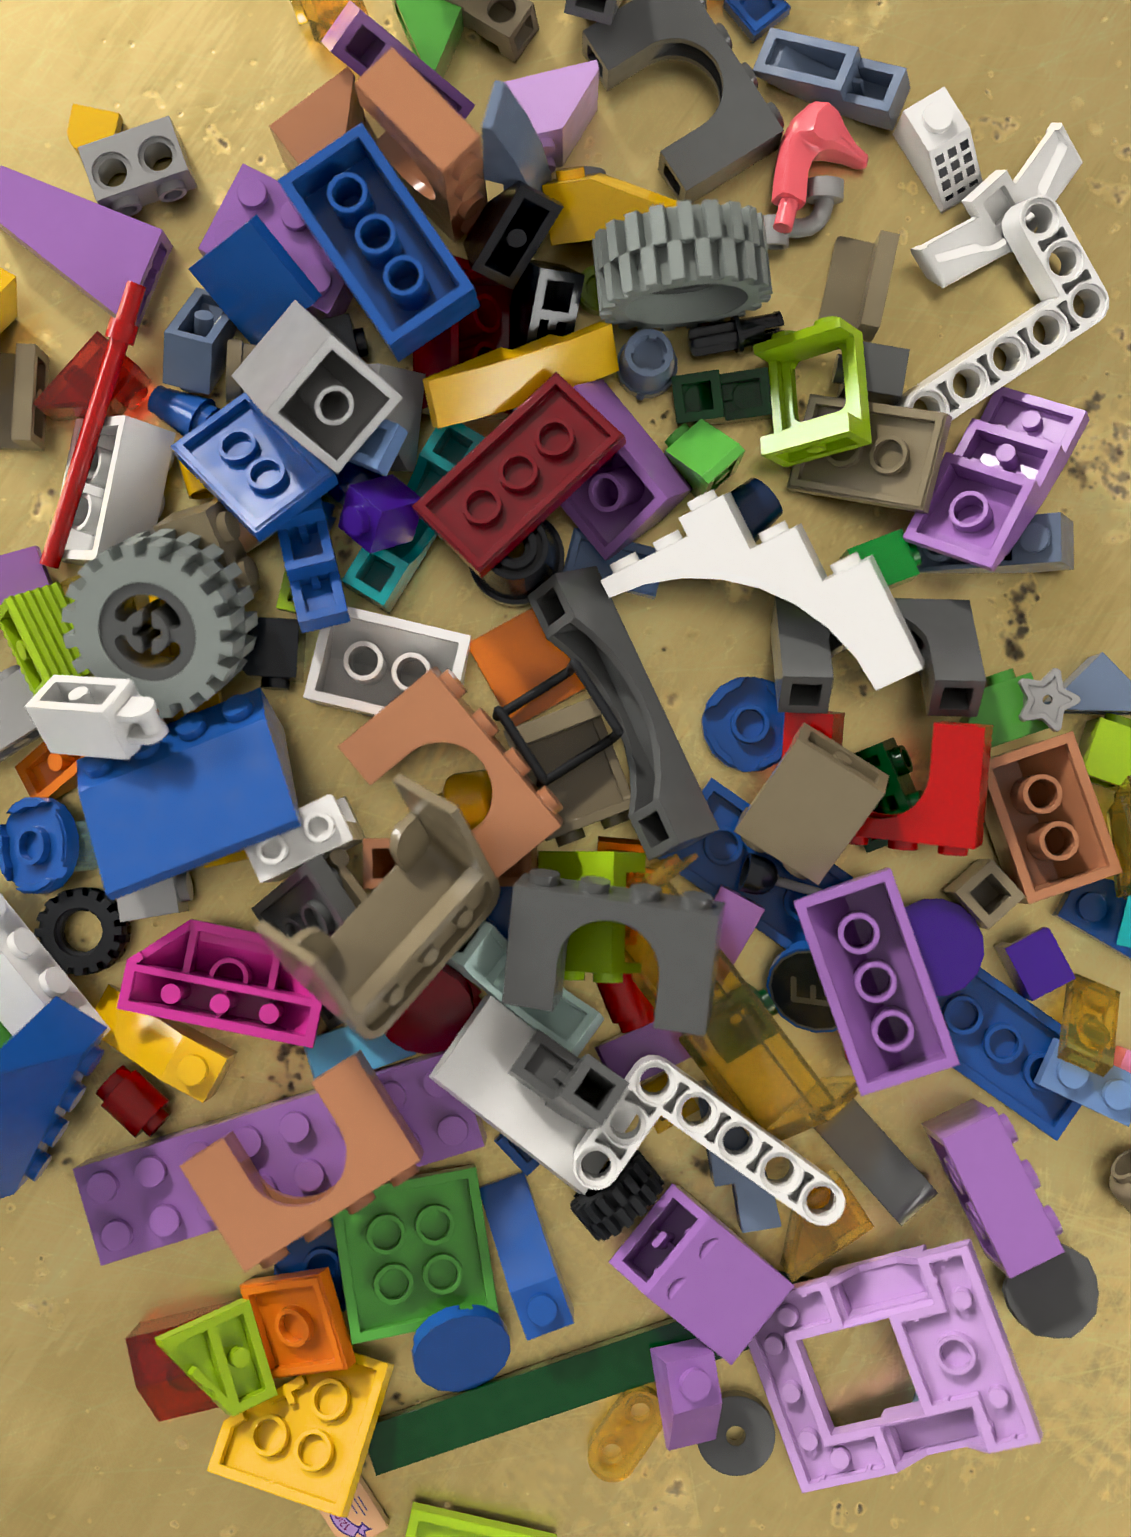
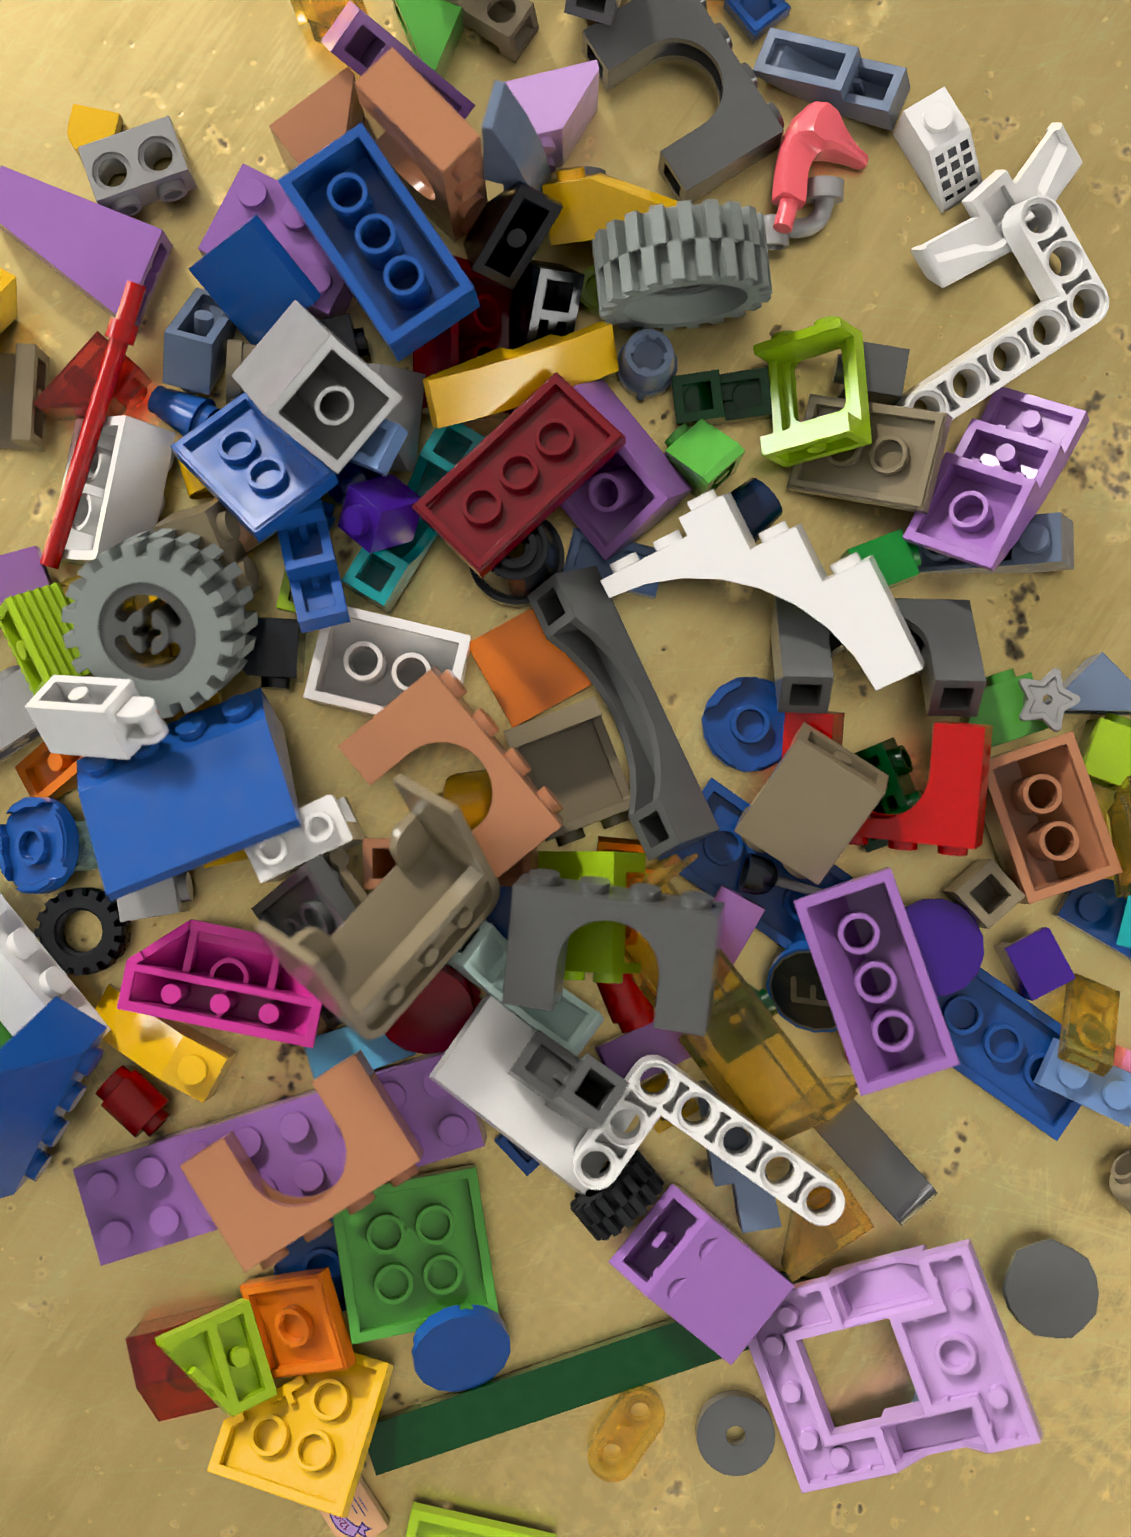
blue slope [479,1171,574,1341] -> none
black piece [492,658,624,789] -> none
medium lavender slope [650,1338,722,1451] -> none
black axle [687,311,785,357] -> none
dark tan panel [818,230,900,341] -> none
medium lavender brick [921,1098,1065,1279] -> none

